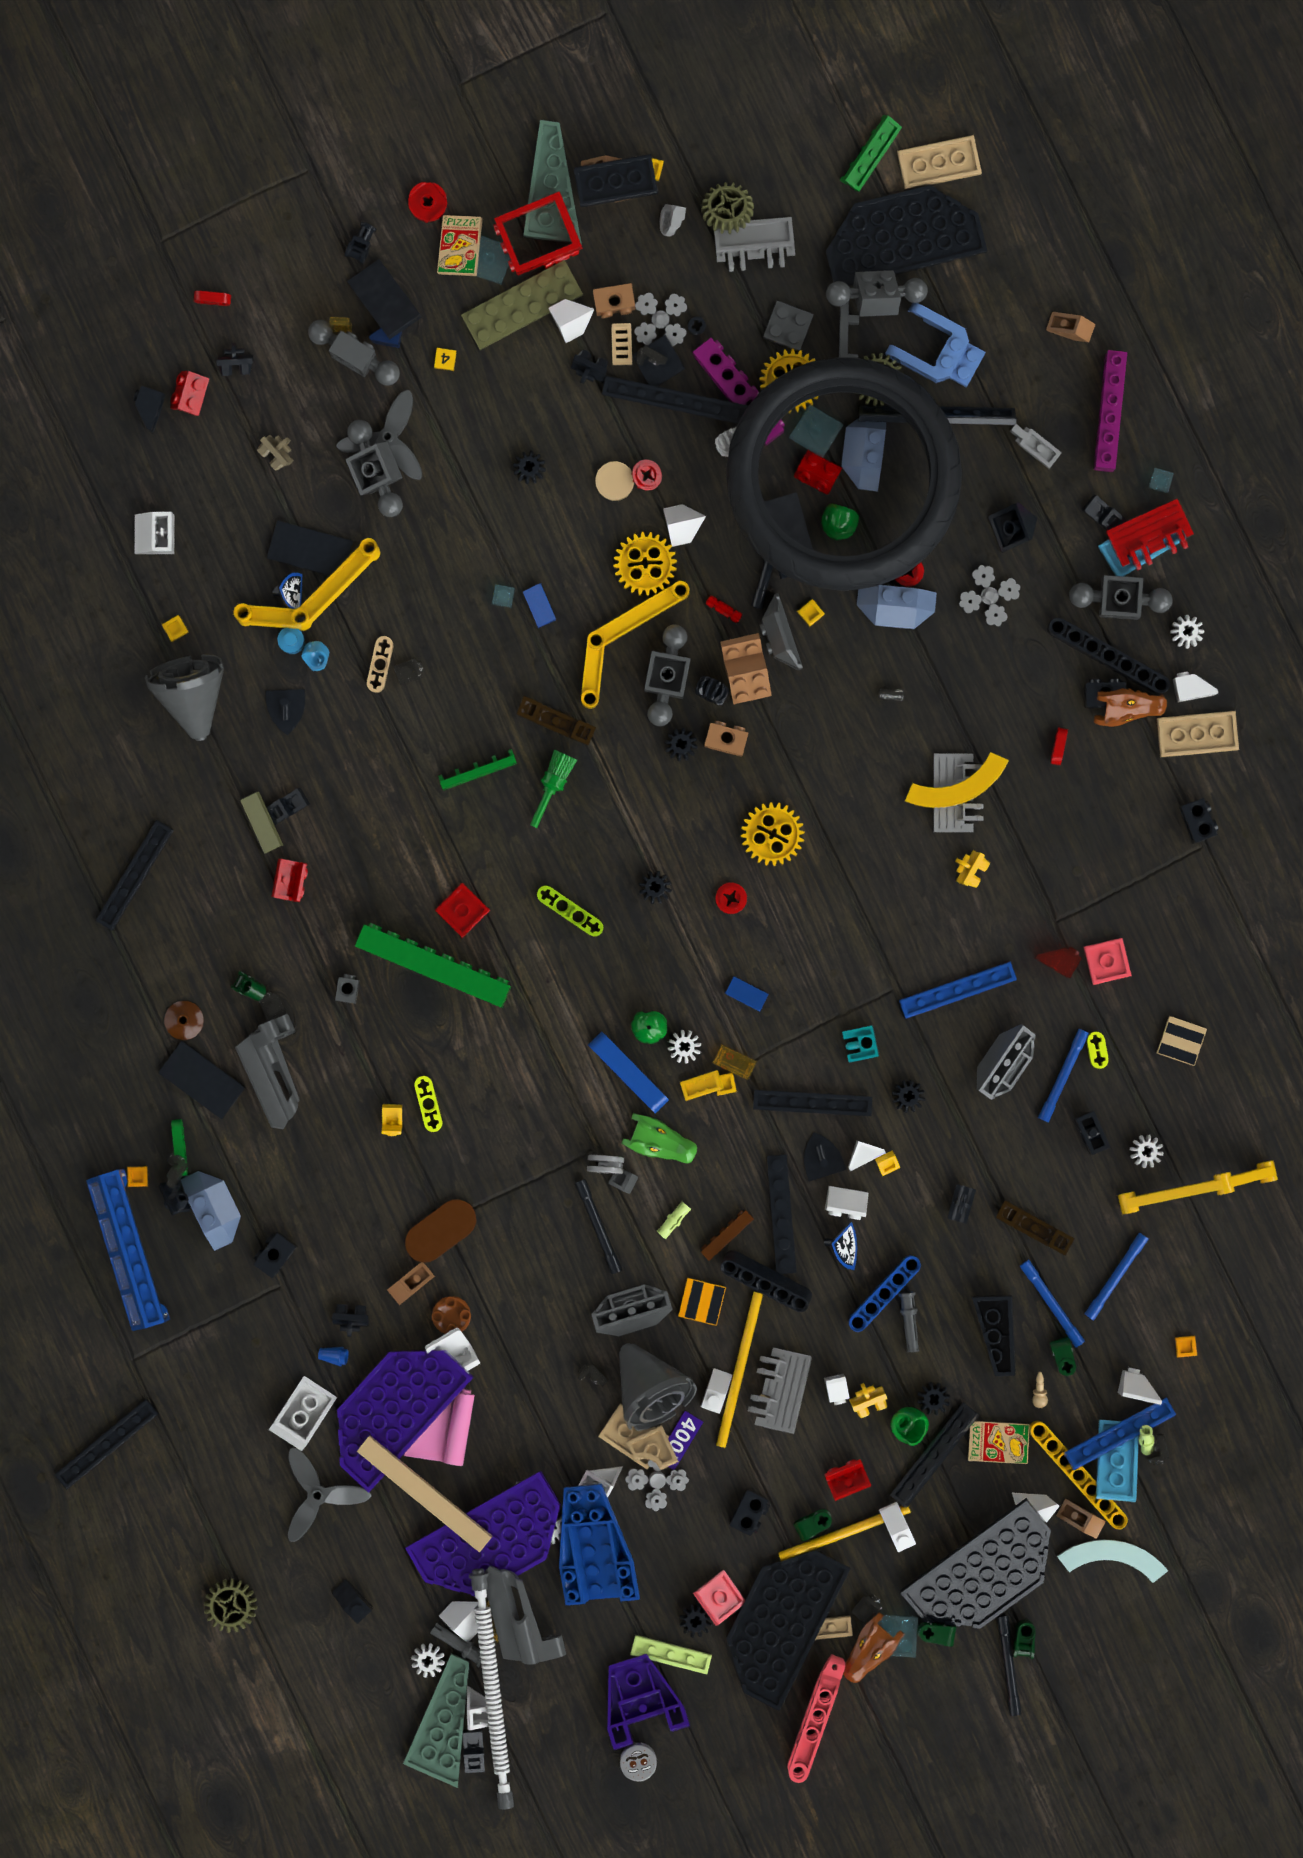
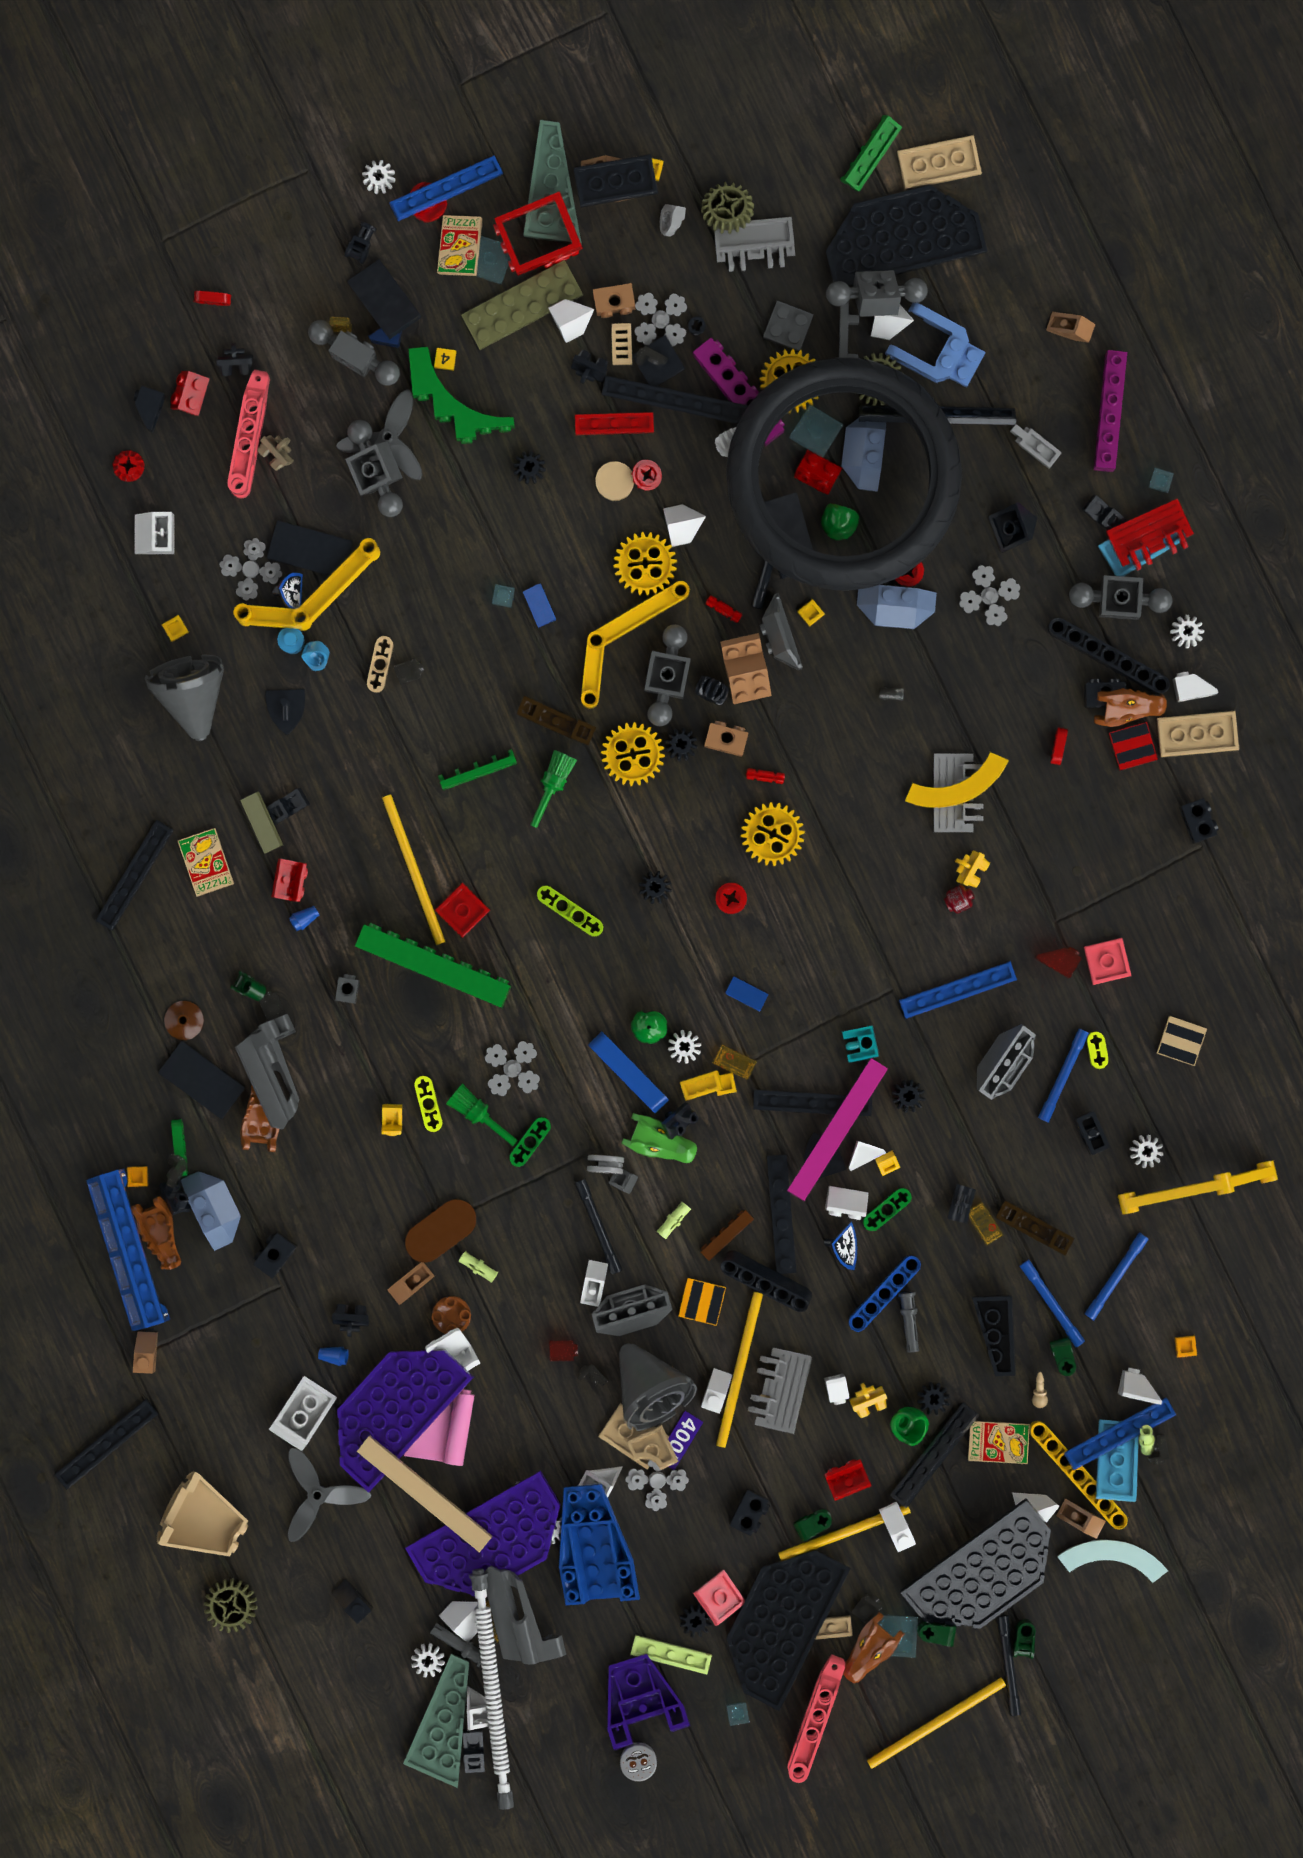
none -> red gear [113,450,144,482]
none -> dark orange animal [131,1196,181,1270]
none -> medium nougat slope [133,1331,158,1374]
none -> tan cone [157,1472,248,1556]
none -> tile [178,828,234,897]
none -> light grey plant [219,538,282,601]
none -> coral piece [228,370,270,499]
none -> dark orange animal [240,1086,279,1152]
none -> blue cone [289,906,320,931]
none -> white gear [362,160,395,194]
none -> yellow piece [382,795,445,945]
none -> blue tile [390,156,503,221]
none -> green arch [409,347,515,444]
none -> green piece [446,1083,518,1146]
none -> yellowish green pin [458,1251,498,1283]
none -> light grey plant [485,1041,540,1096]
none -> green beam [510,1117,551,1167]
none -> clear red brick [550,1340,578,1361]
none -> red plate [575,412,654,435]
none -> white slope [580,1260,608,1307]
none -> yellow gear [601,722,665,786]
none -> black hips [661,1102,698,1140]
none -> clear light blue plate [726,1702,749,1726]
none -> red axle [746,768,785,784]
none -> dark pink tile [787,1058,888,1201]
none -> green beam [863,1188,912,1231]
none -> yellow piece [867,1677,1006,1769]
none -> white slope [871,305,914,340]
none -> dark red head [944,885,975,914]
none -> clear yellow tile [969,1202,1003,1246]
none -> tile [1108,722,1158,771]

